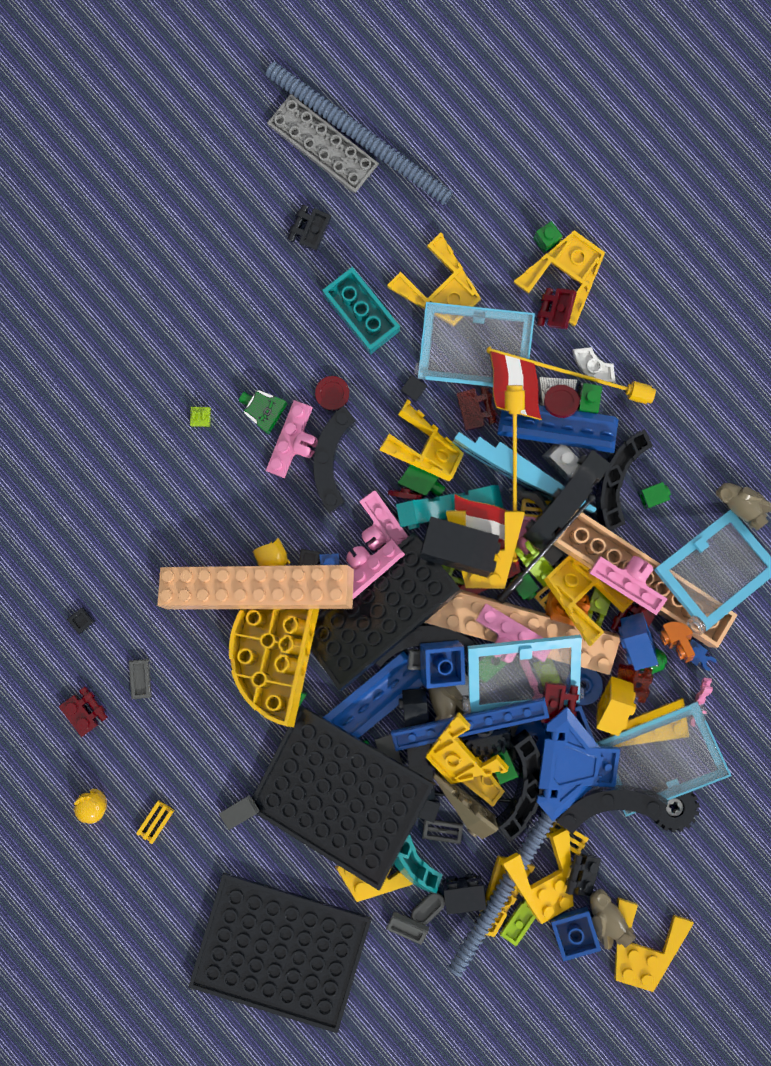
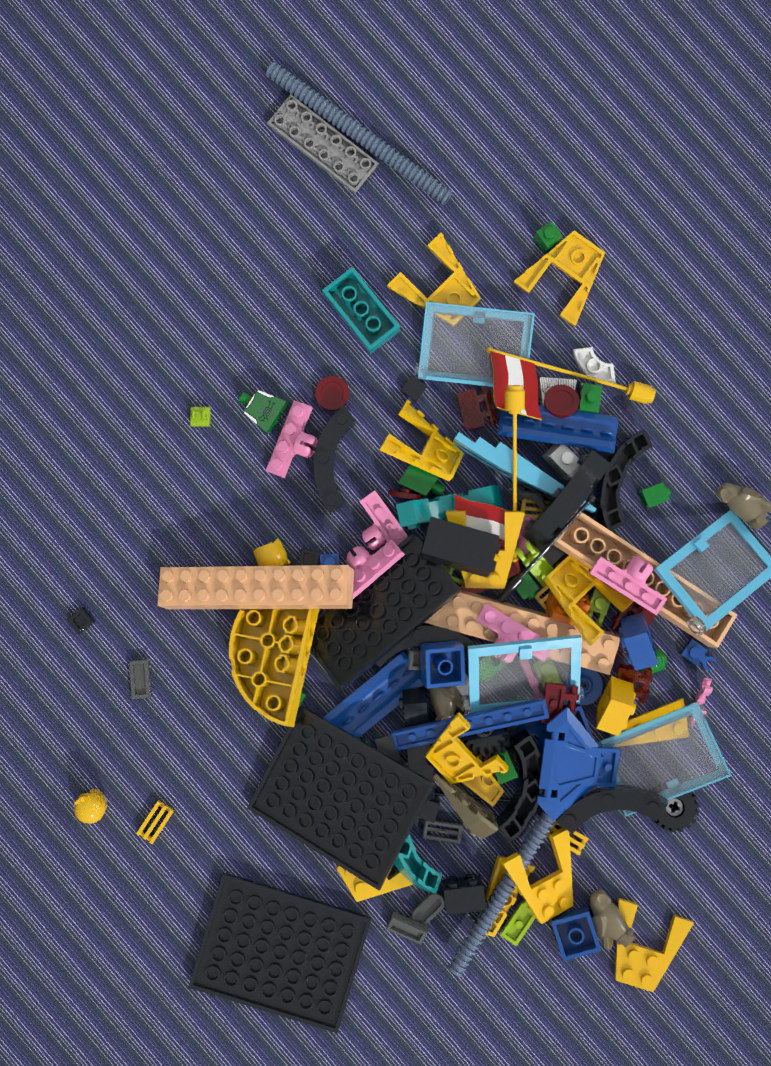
dark red plate [59,687,108,737] -> none
dark grey tile [219,795,260,830] -> none
black plate [287,204,331,252] -> none
dark red plate [536,288,577,329] -> none
black plate [565,854,601,896] -> none
orange brick [659,622,695,663] -> none

